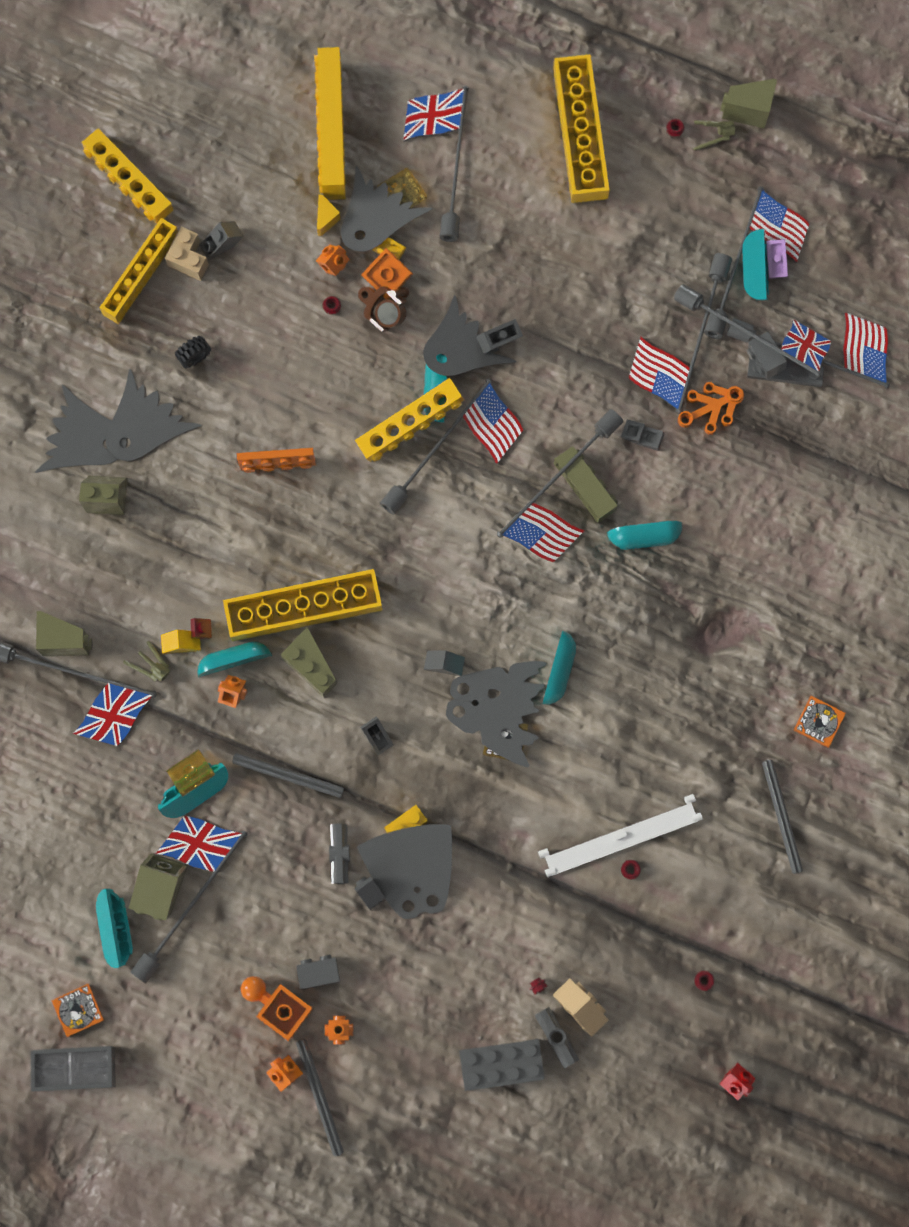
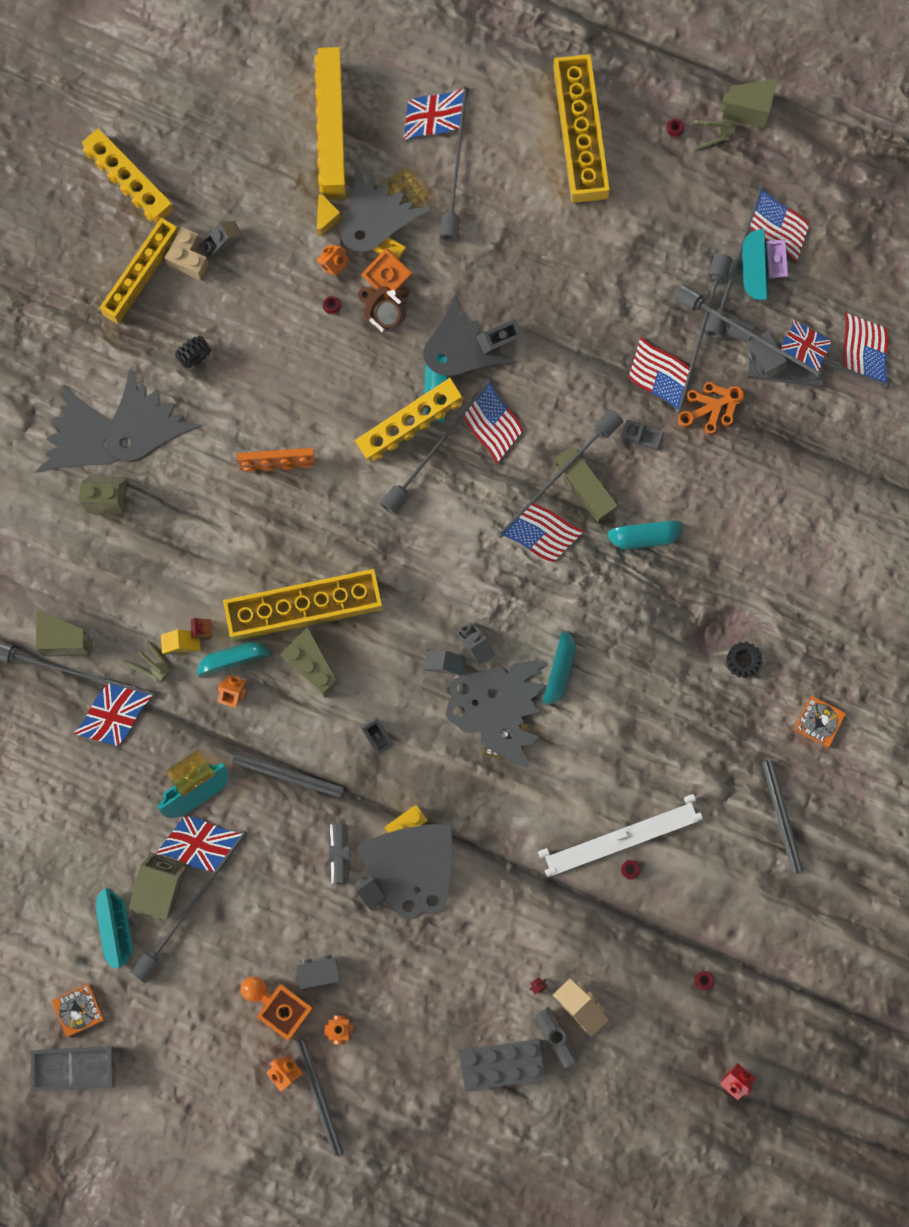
none -> dark grey slope [455,622,495,666]
none -> black tyre [726,641,762,678]

